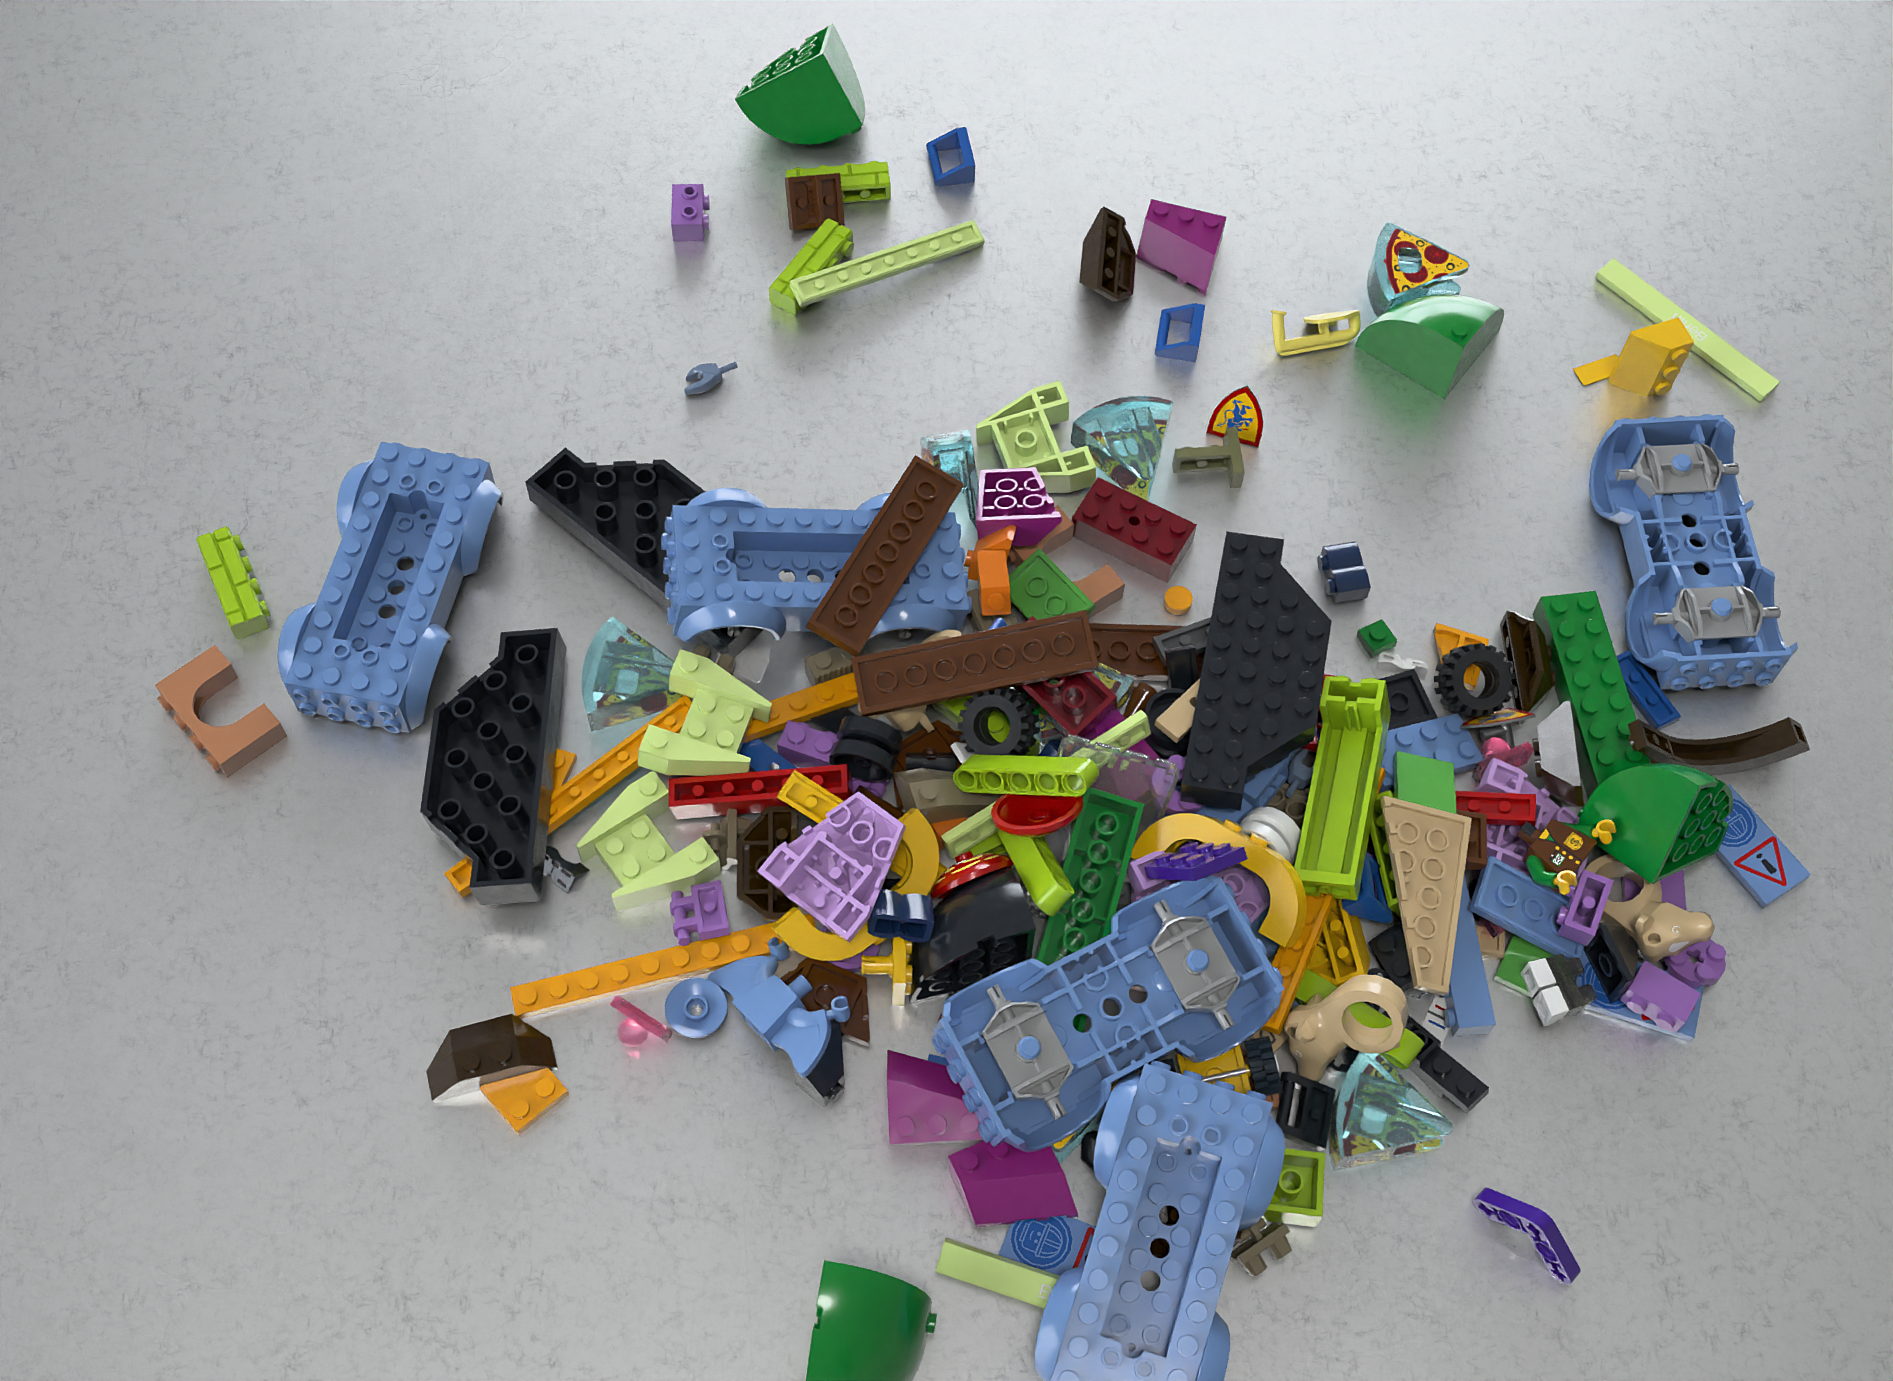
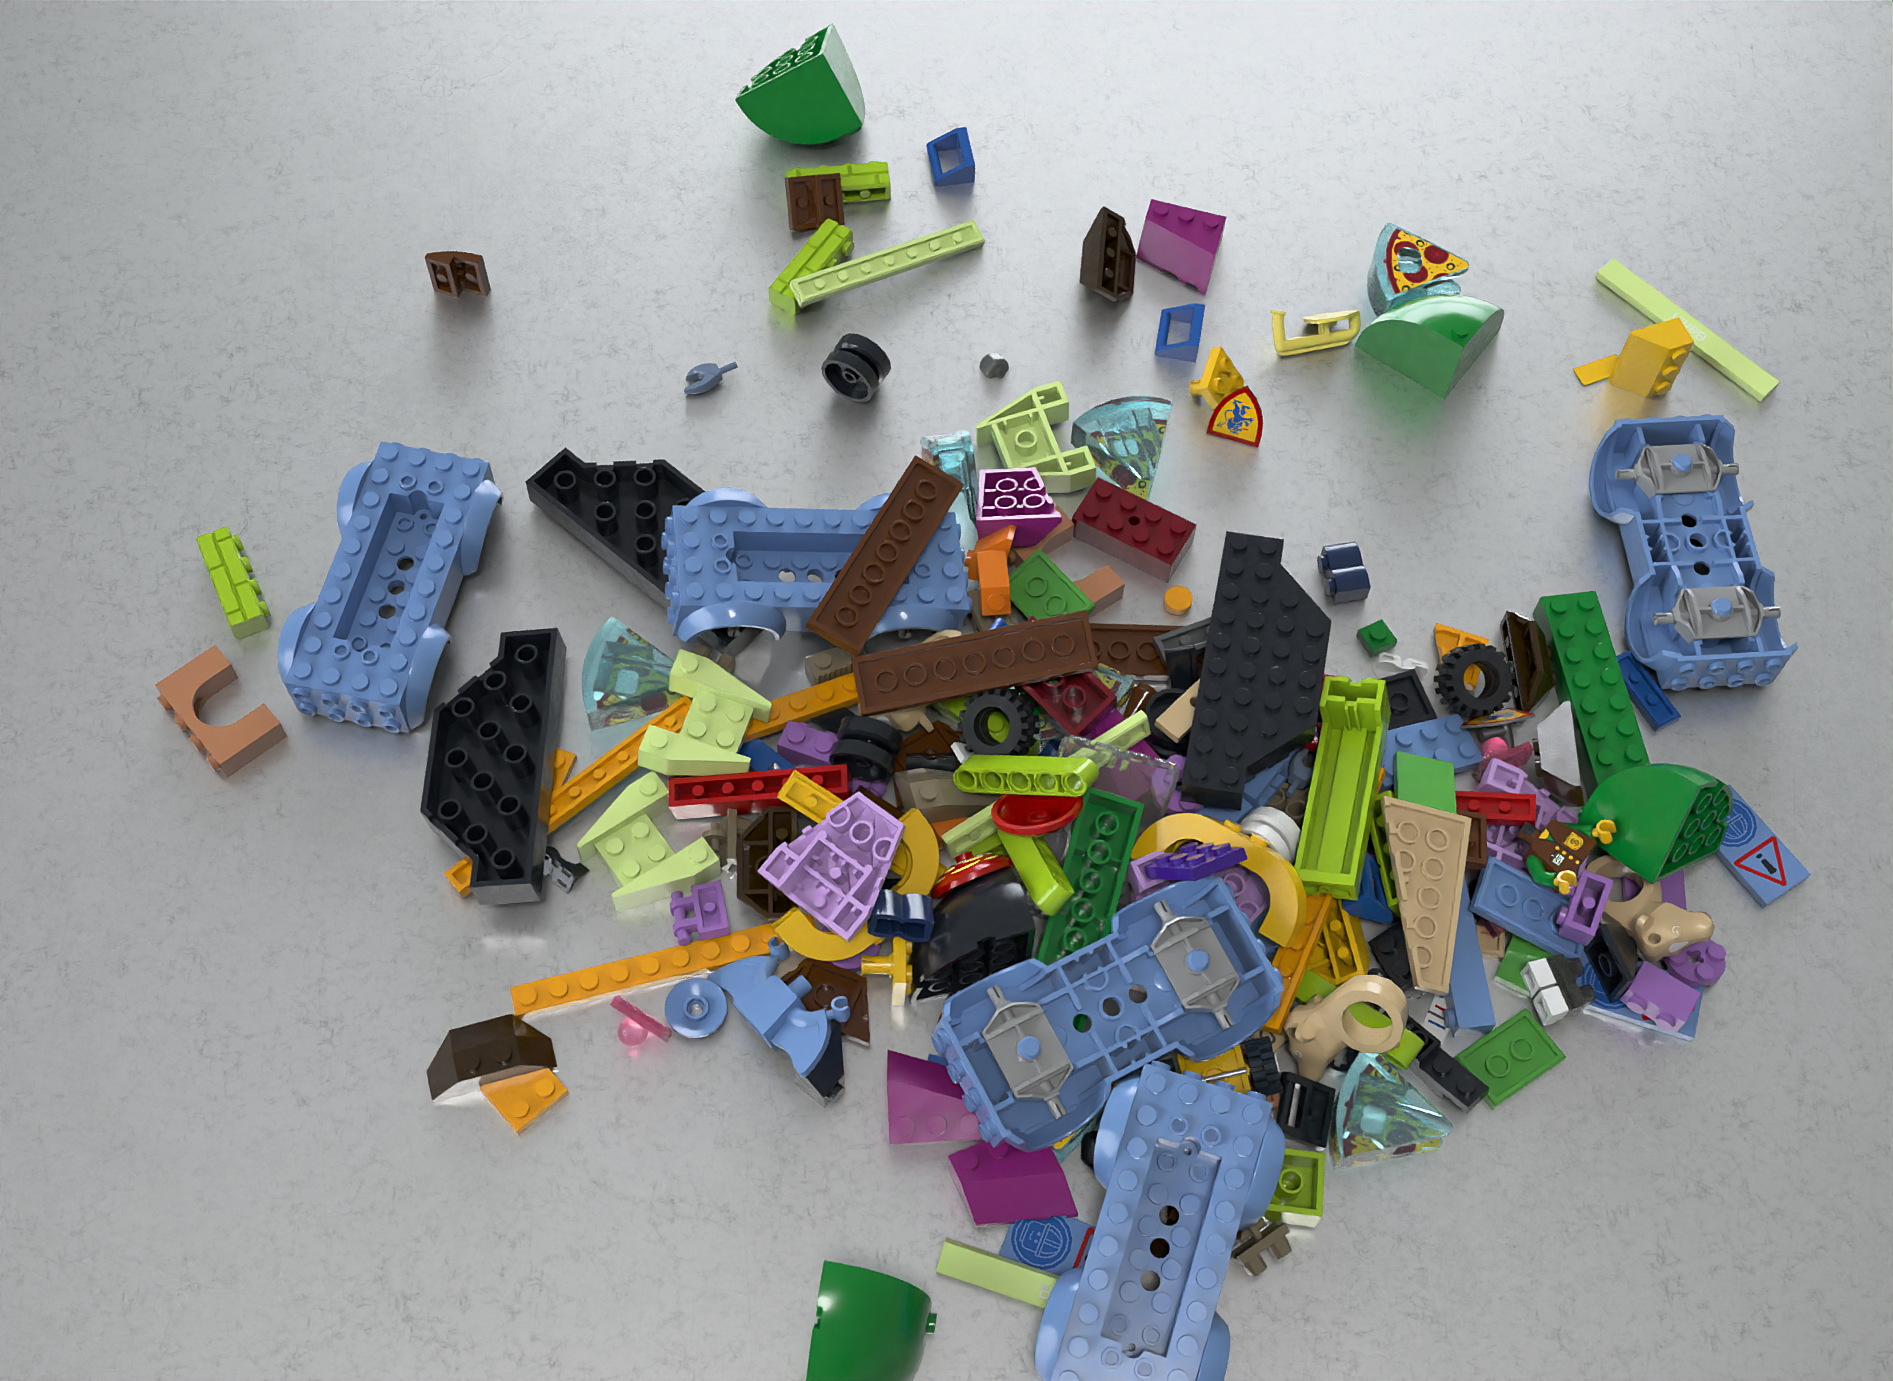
medium lavender brick [671,184,710,241] -> none
olive bracket [1172,427,1245,488] -> none
dark purple beam [1474,1188,1581,1285] -> none
dark brown arch [1628,717,1810,776] -> none
none -> reddish brown slope [425,251,491,298]
none -> black wheel [821,333,891,403]
none -> dark grey piece [979,352,1009,379]
none -> yellow plate [1189,346,1244,411]
none -> bright green tile [1454,1008,1566,1110]

